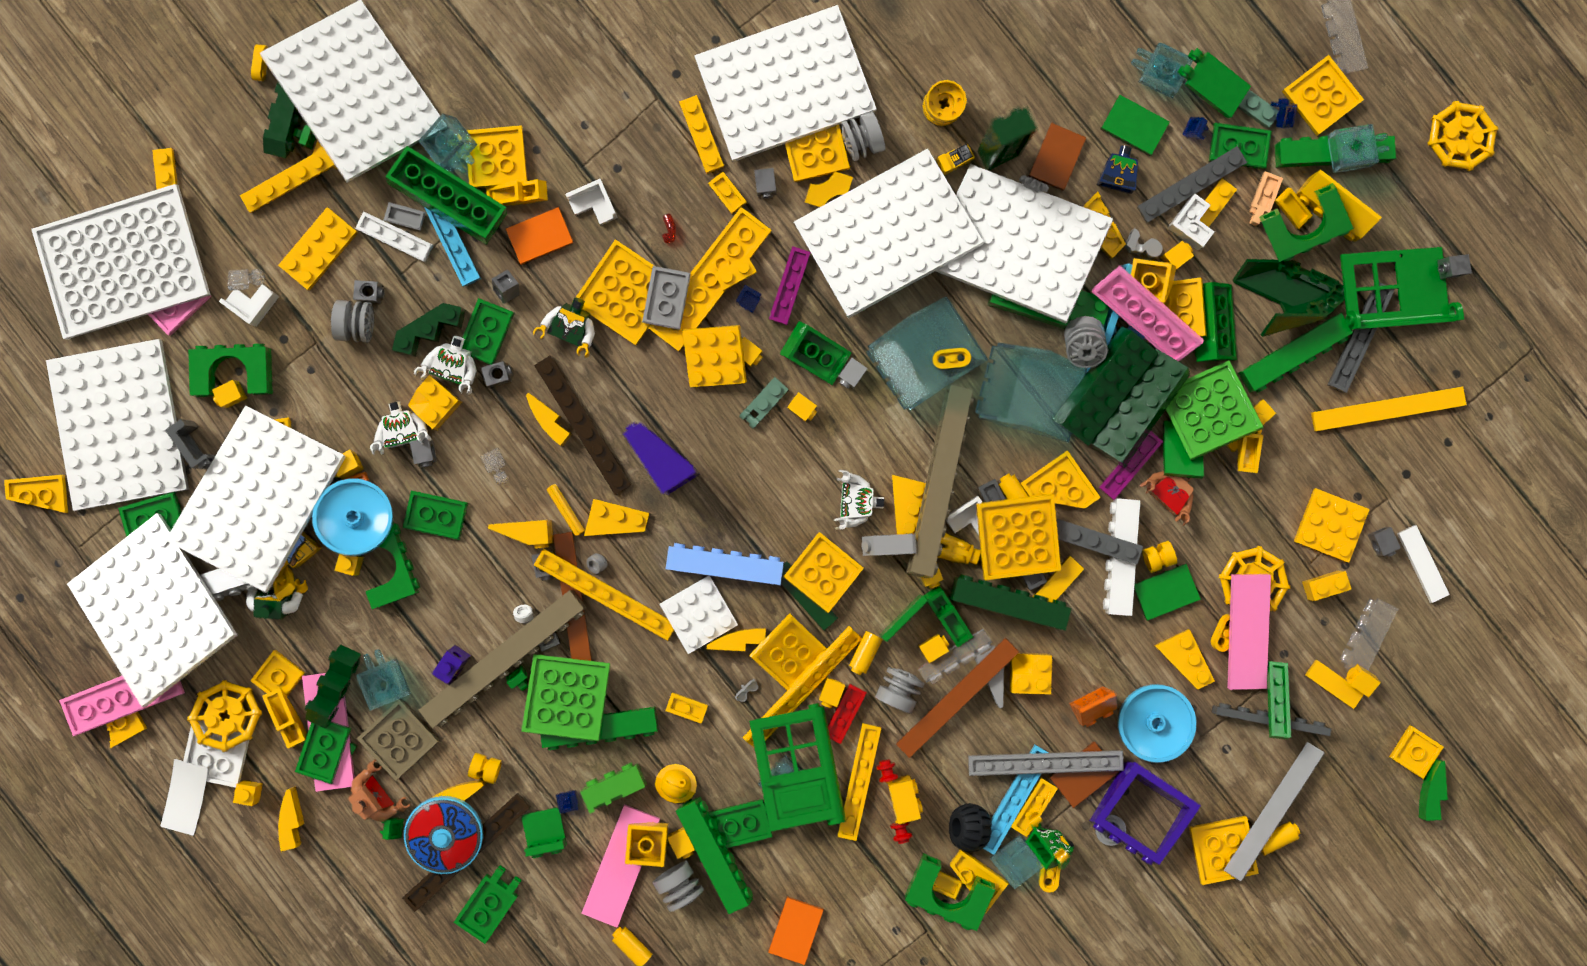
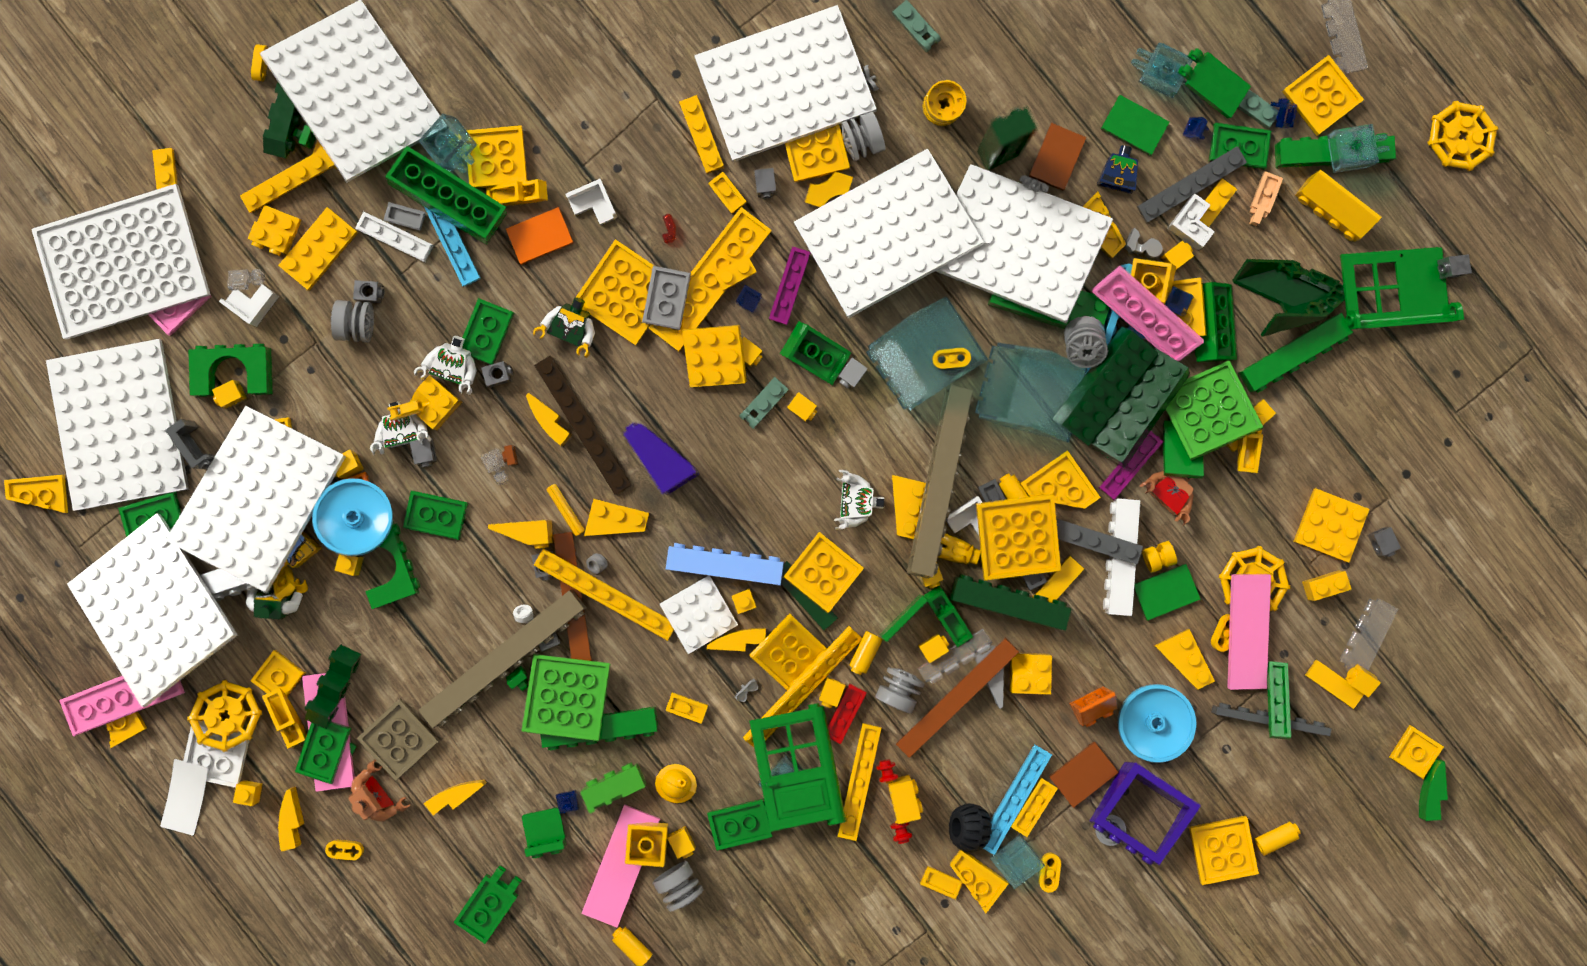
clear light blue hinge [357,649,411,711] -> none
green tile [380,818,404,840] -> none
dark green brick [392,303,466,357] -> none
dark brown plate [402,793,531,912] -> none
dish [404,796,483,874] -> none
dark purple torso [432,645,471,685] -> none
yellow wheel [468,753,502,785] -> none
flat silver brick [492,270,520,304] -> none
green brick [675,796,753,914] -> none
orange tile [768,896,823,965] -> none
light grey slope [861,534,916,556] -> none
green arch [905,853,995,931] -> none
leg [936,144,975,176] -> none
light grey tile [968,750,1124,776] -> none
green torso [1026,811,1074,870] -> none
light grey tile [1224,742,1325,882] -> none
green arch [1259,183,1354,262] -> none
yellow tile [1275,187,1313,229] -> none
yellow tile [1311,387,1467,431] -> none
dark grey plate [1327,282,1395,393] -> none
white tile [1397,525,1450,603] -> none
none -> yellow plate [247,205,302,256]
none -> yellow beam [325,839,364,860]
none -> yellow bar [387,399,424,421]
none -> dark orange plate [502,445,518,466]
none -> yellow brick [732,589,757,614]
none -> light grey piece [863,65,879,91]
none -> sand green plate [892,0,942,52]
none -> clear blue panel [1164,286,1194,317]

